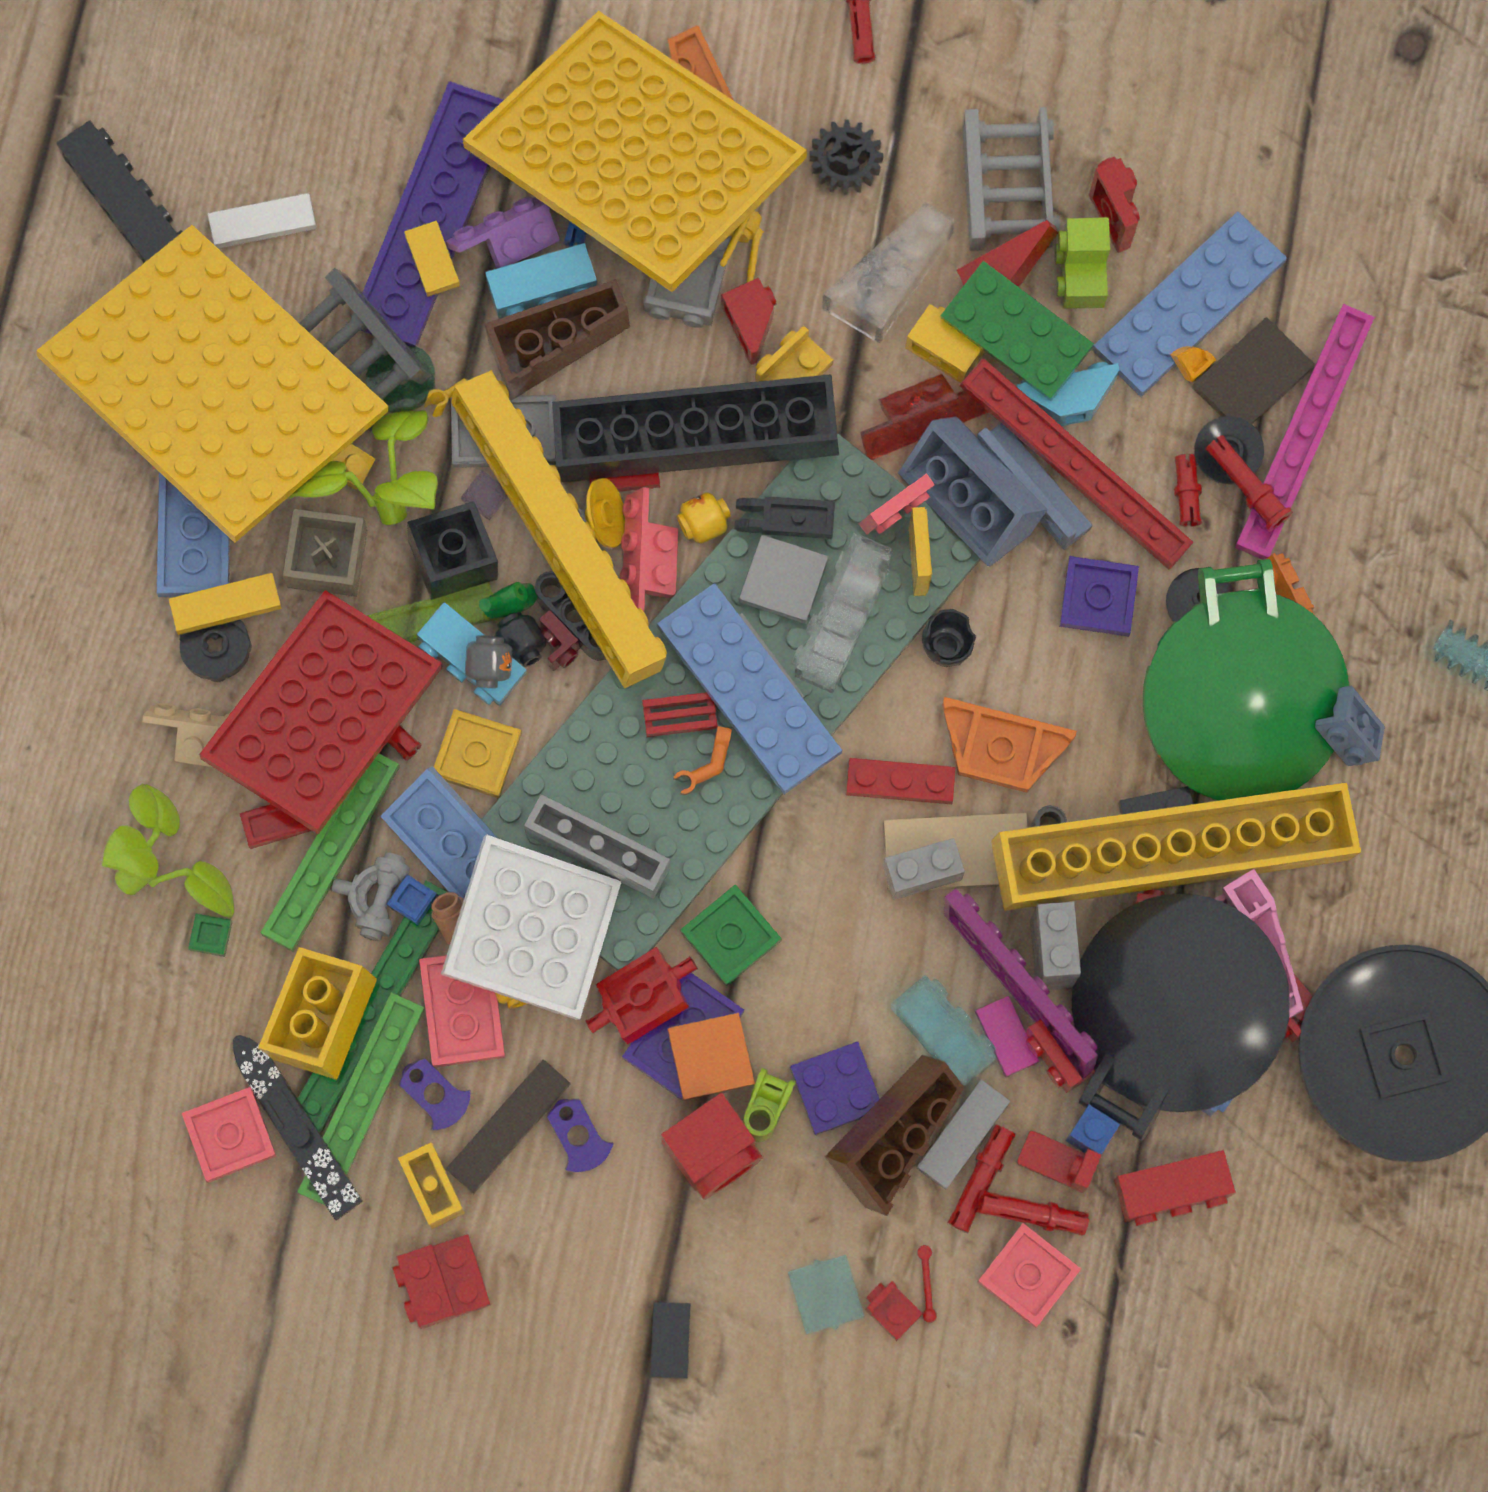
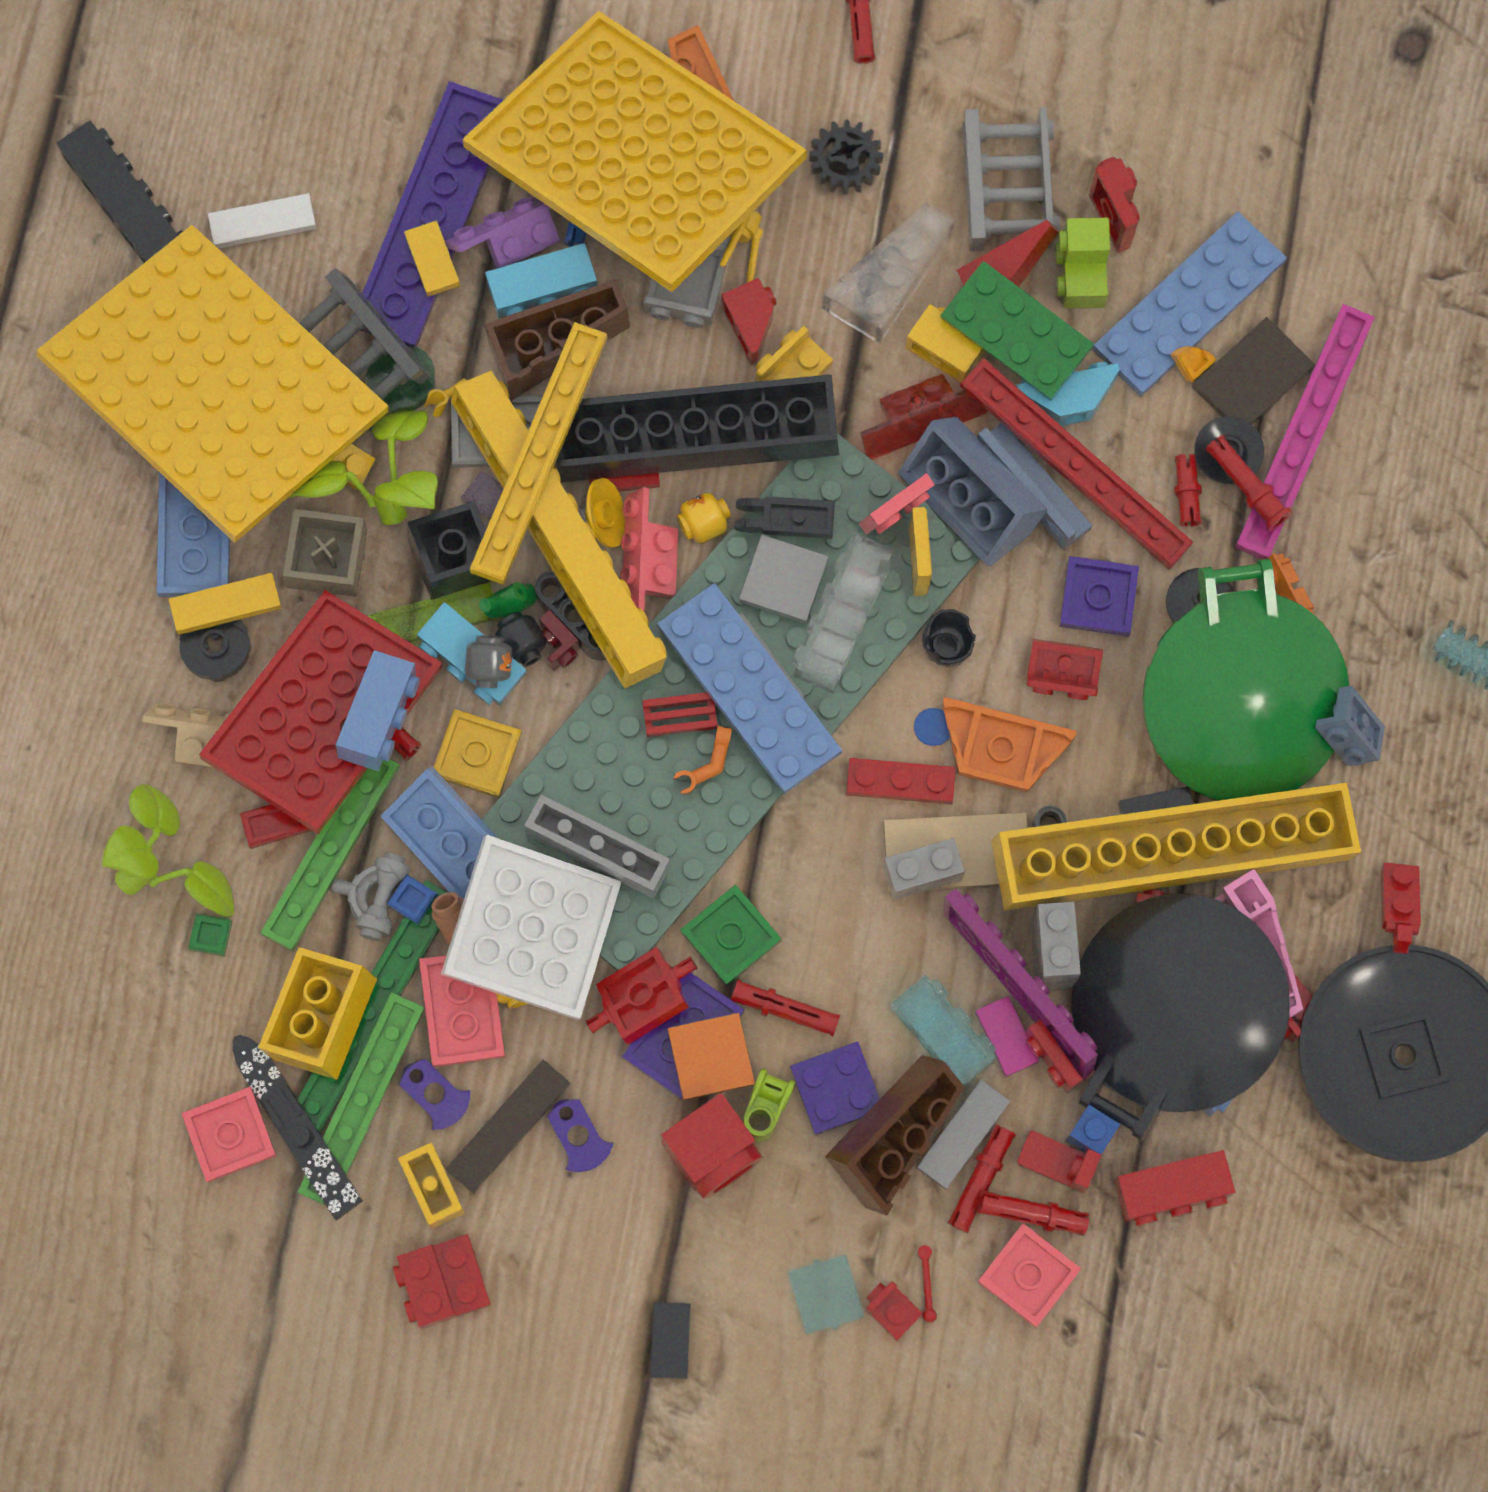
none -> medium blue brick [336,650,420,772]
none -> yellow tile [470,322,607,585]
none -> red pin [731,980,840,1037]
none -> blue sticker [914,708,950,746]
none -> red bracket [1026,638,1103,700]
none -> red hinge [1381,862,1421,954]

